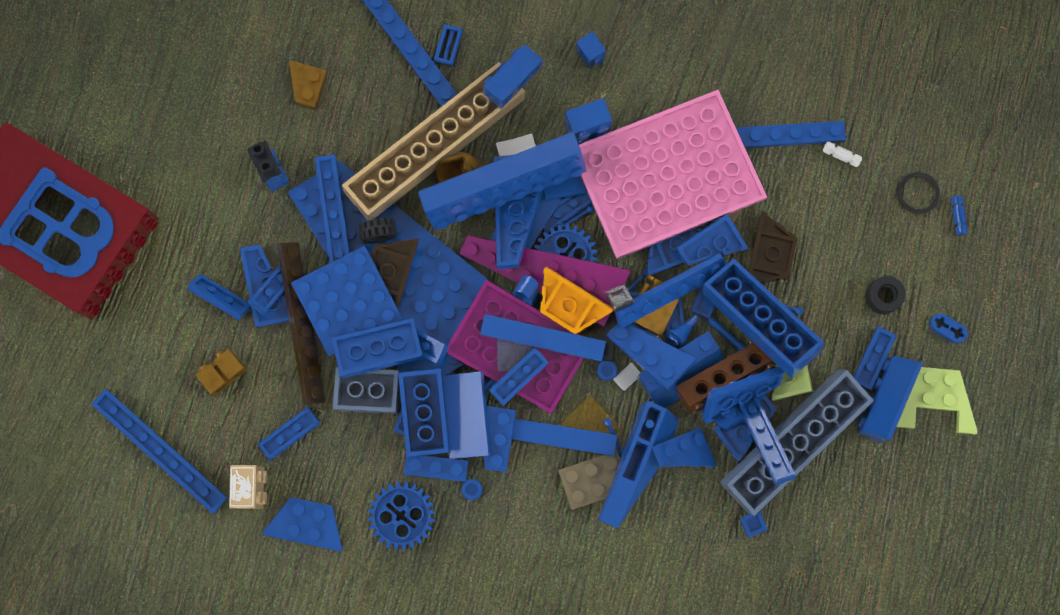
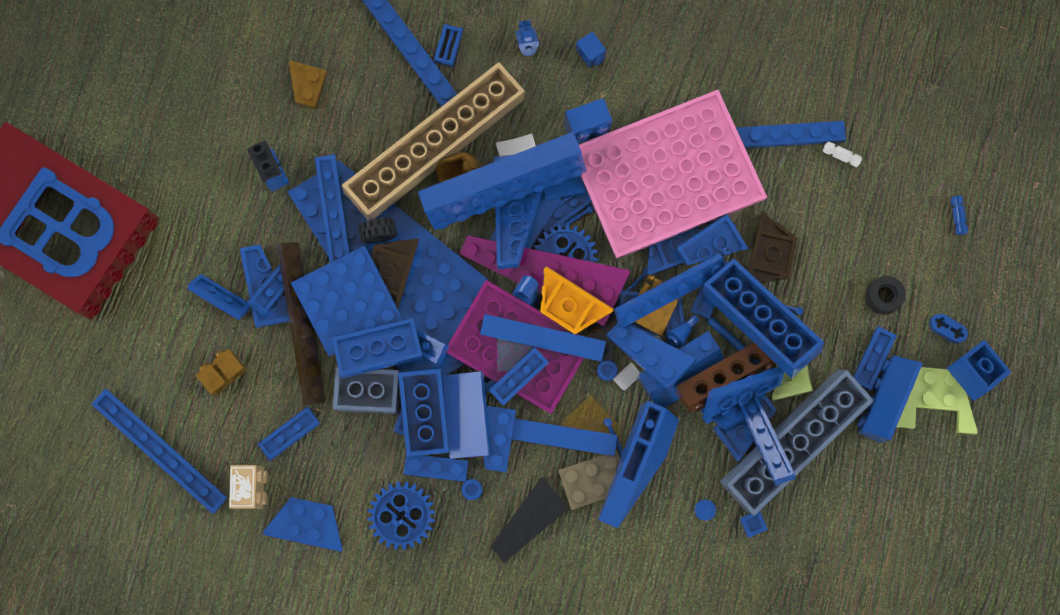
blue brick [483,44,543,109] -> none
clear smoke tile [605,284,634,312] -> none
blue wing [652,428,717,468] -> none
black tyre [897,172,940,214] -> none
none -> black wing [491,477,569,563]
none -> blue hips [515,20,539,56]
none -> blue piece [694,500,716,521]
none -> blue brick [946,340,1011,401]

